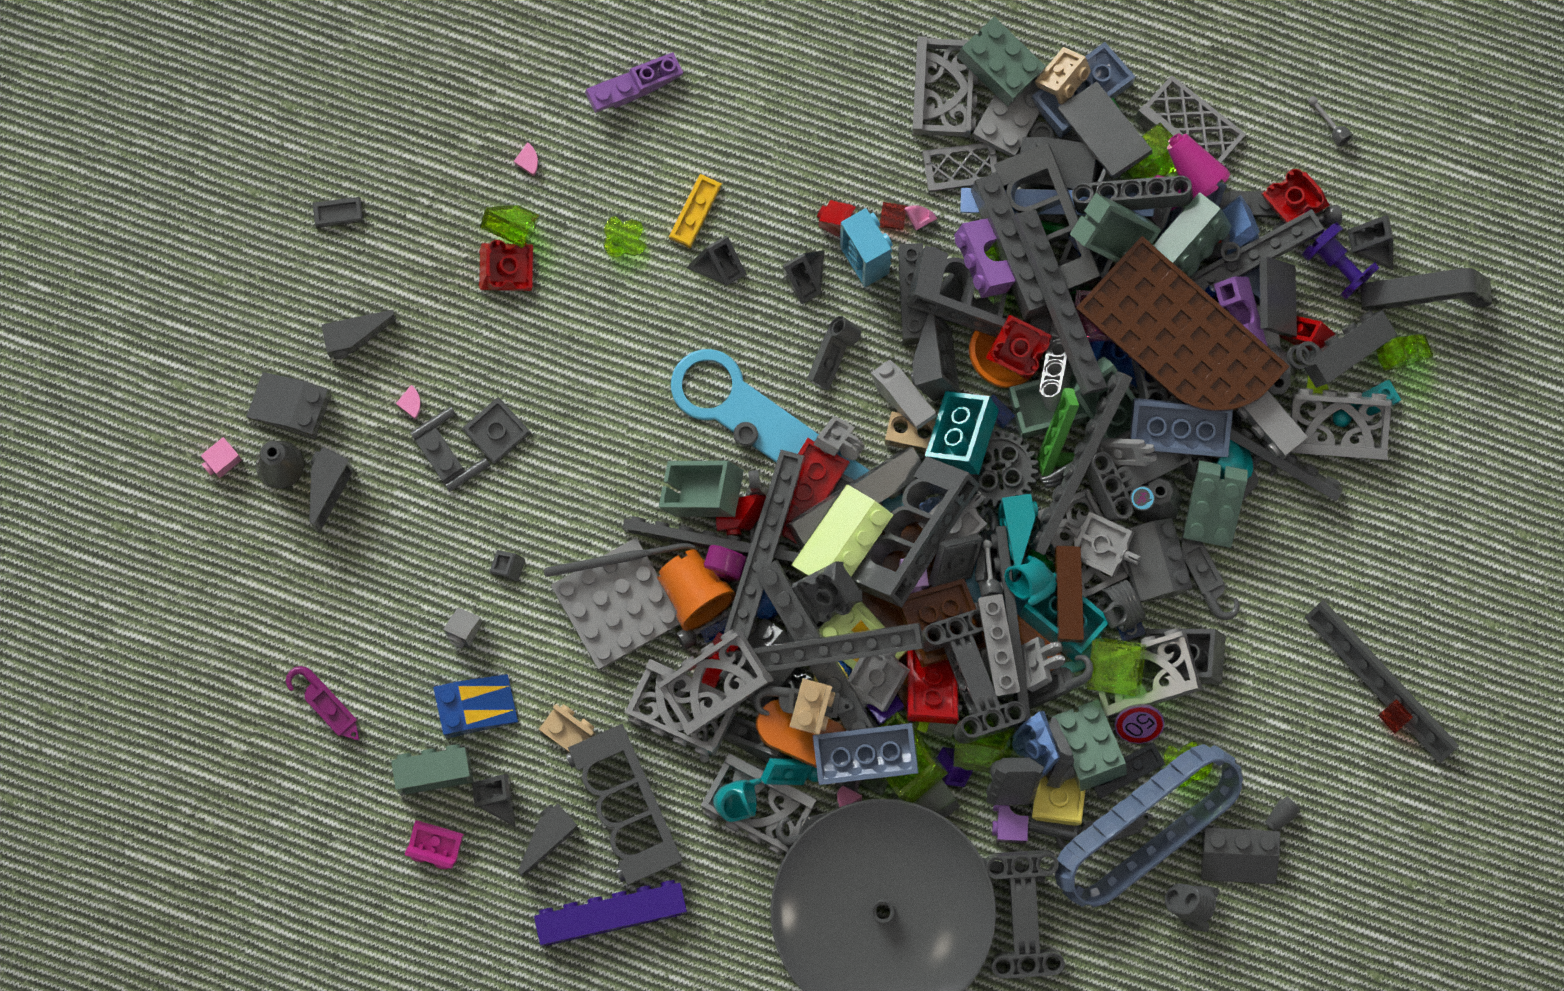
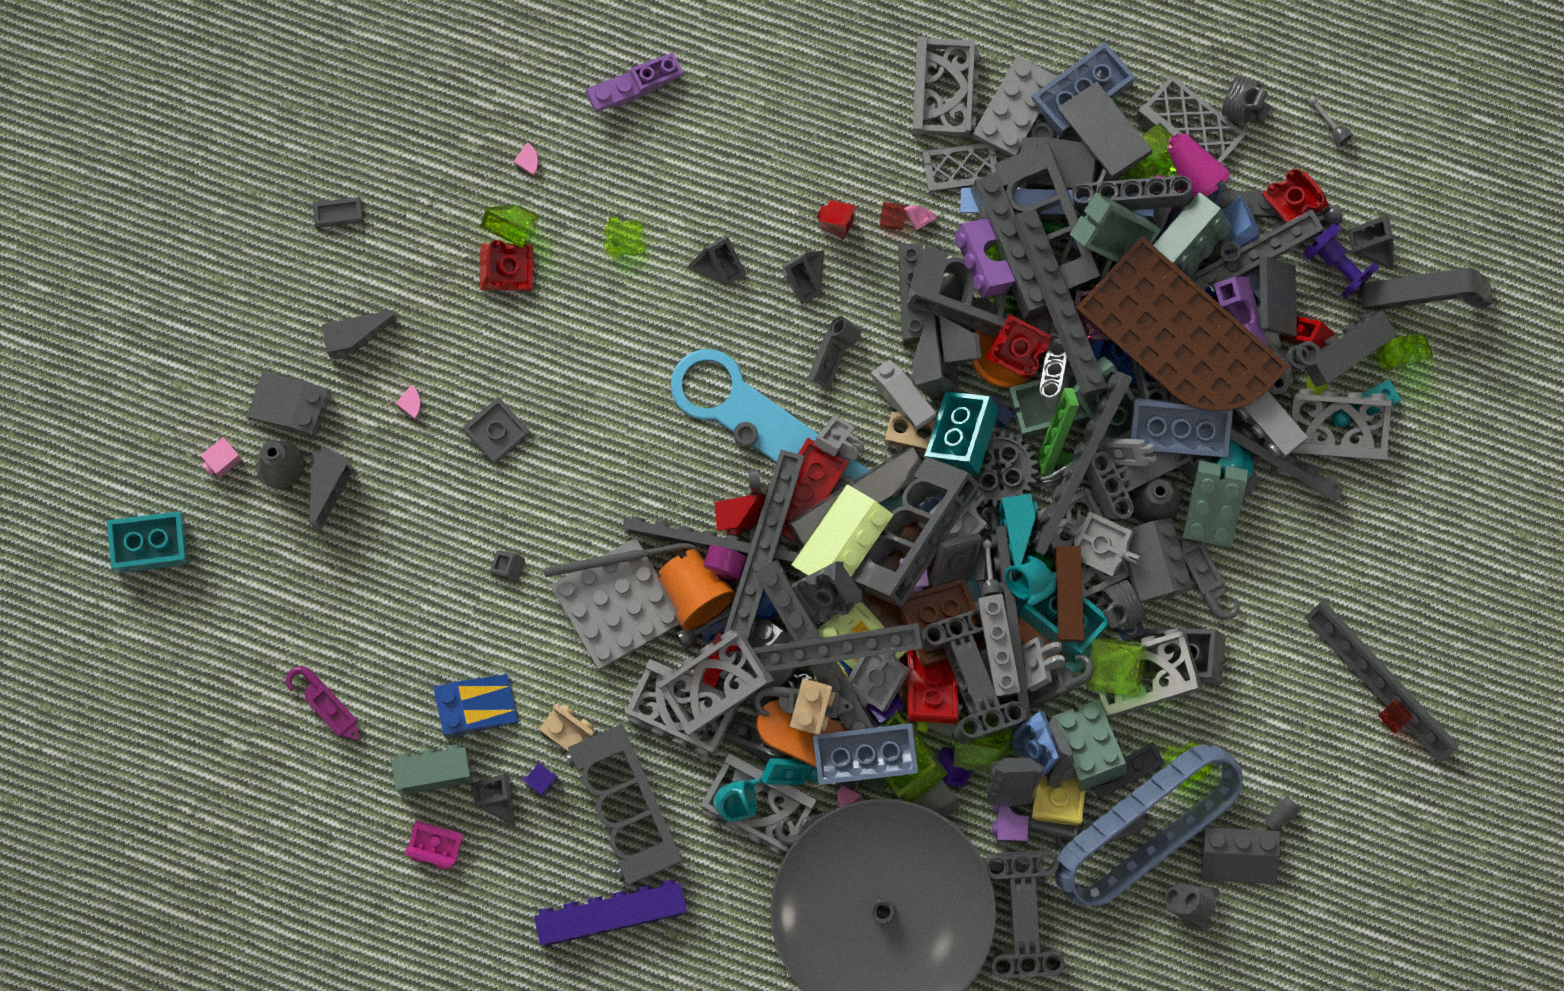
dark grey plate [410,406,490,492] -> none
light grey slope [443,607,482,648] -> none
dark grey slope [518,803,578,877] -> none
sand green piece [659,461,744,517] -> none
yellow tile [669,174,722,249] -> none
medium azure brick [840,208,893,288] -> none
sand green piece [957,16,1046,107] -> none
tan bracket [1035,47,1091,105] -> none
piece [1115,704,1164,744] -> none
dark grey tile [1129,486,1155,511] -> none
none -> teal brick [107,511,189,574]
none -> dark purple panel [522,763,558,798]
none -> dark grey slope [939,315,981,366]
none -> dark grey piece [1222,76,1271,125]

